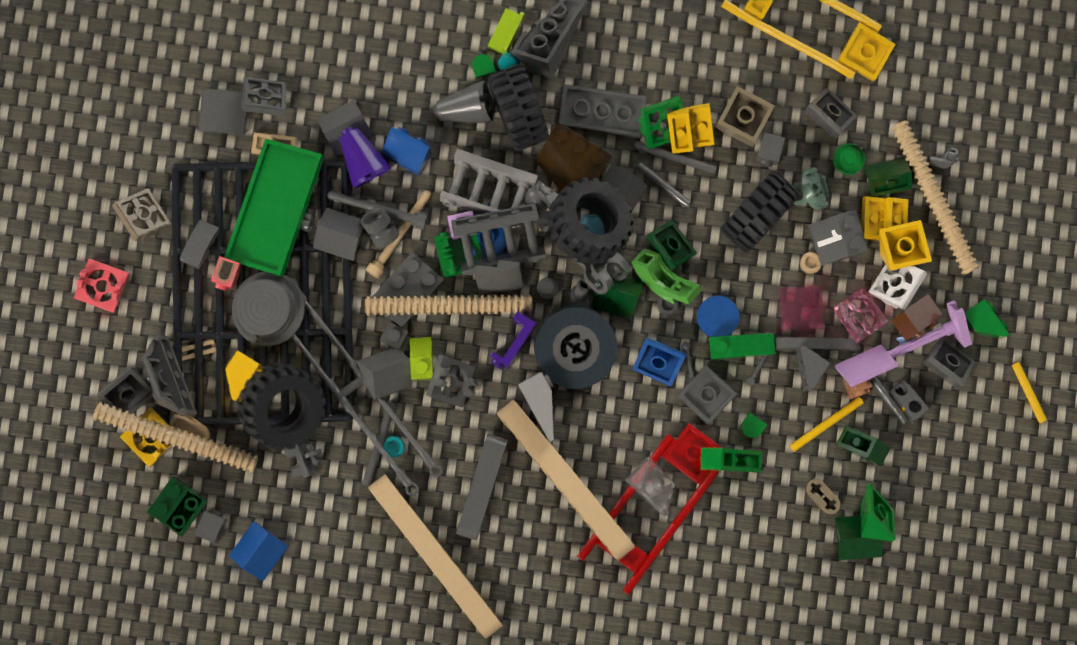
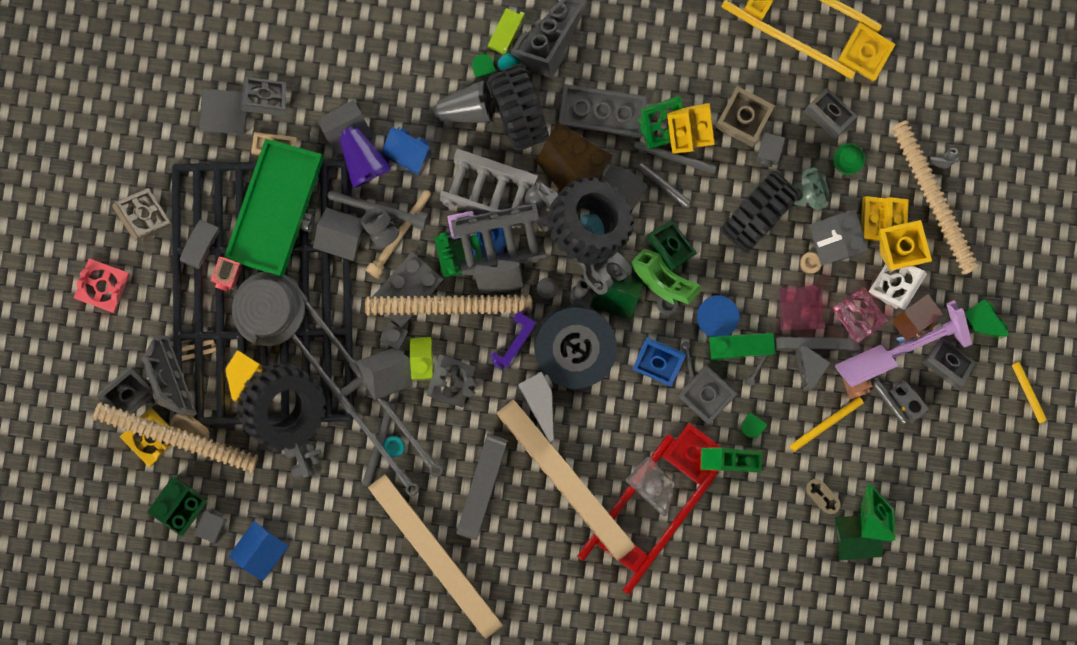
dark green slope [836,426,890,467] -> none
dark green panel [864,158,912,197] -> none

